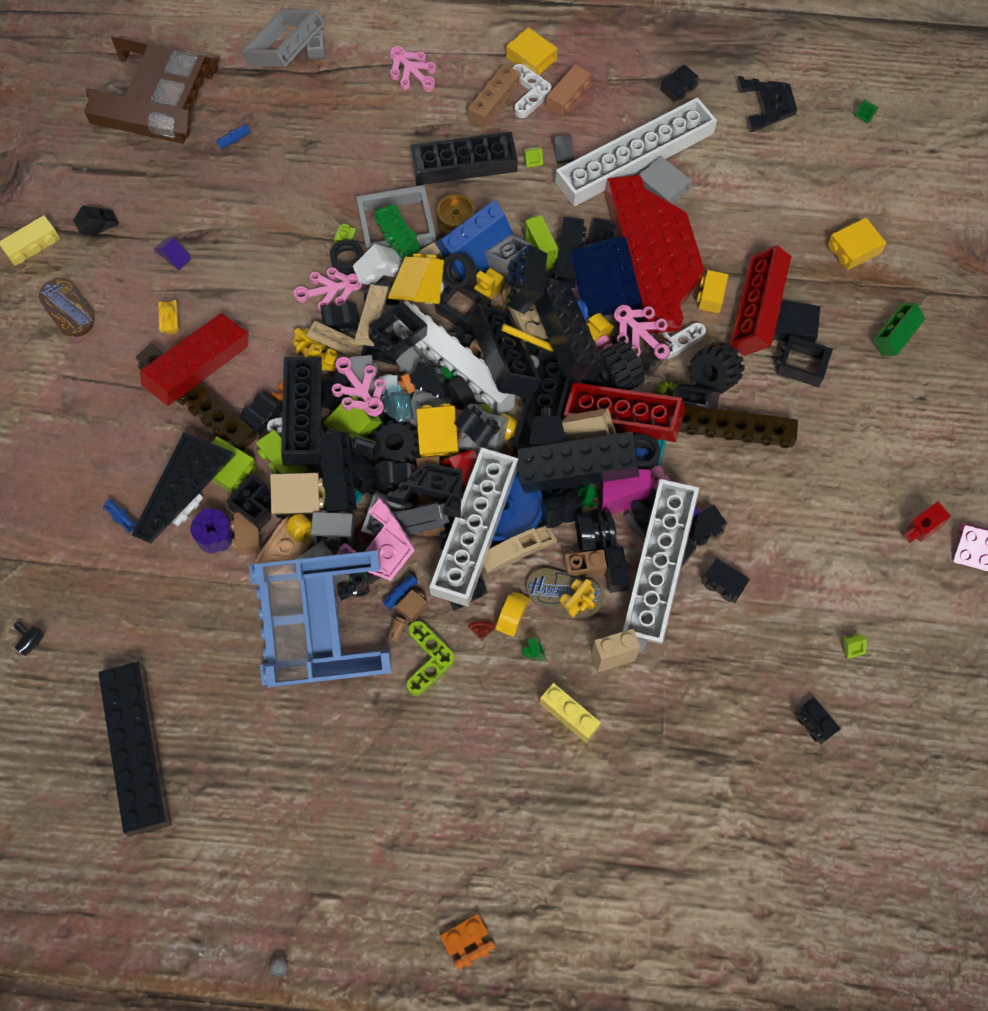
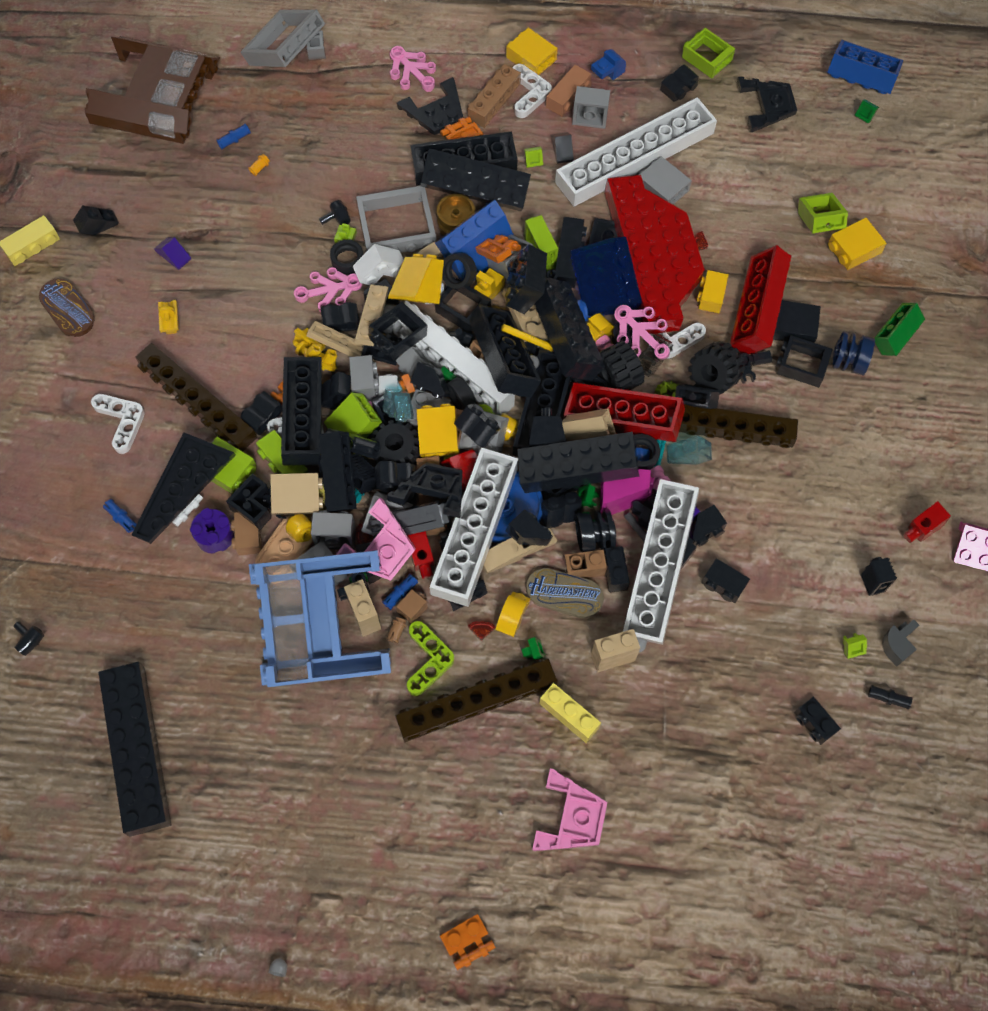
red brick [140,313,248,406] -> none
bright pink plant [332,357,386,416] -> none
green piece [374,205,420,261] -> none
yellow hips [560,579,595,618] -> none
none -> white beam [91,394,145,454]
none -> light orange pin [248,154,270,176]
none -> black piece [319,200,351,225]
none -> tan brick [344,579,381,637]
none -> dark brown brick [395,659,558,743]
none -> black wing [397,77,464,135]
none -> red torso [407,531,434,579]
none -> black brick [421,148,531,211]
none -> orange plate [440,116,483,140]
none -> orange plate [475,235,521,263]
none -> black slope [506,509,553,546]
none -> bright pink wing [532,768,608,851]
none -> light grey brick [572,86,611,129]
none -> blue brick [591,49,626,80]
none -> clear light blue slope [667,435,712,465]
none -> lime window [682,28,735,79]
none -> clear red tile [695,231,708,251]
none -> black bar [739,350,772,384]
none -> lime window [798,193,848,234]
none -> blue slope [827,40,904,94]
none -> dark blue wheel [832,331,875,376]
none -> black brick [861,557,897,596]
none -> black pin [868,685,913,710]
none -> dark grey brick [882,620,919,667]

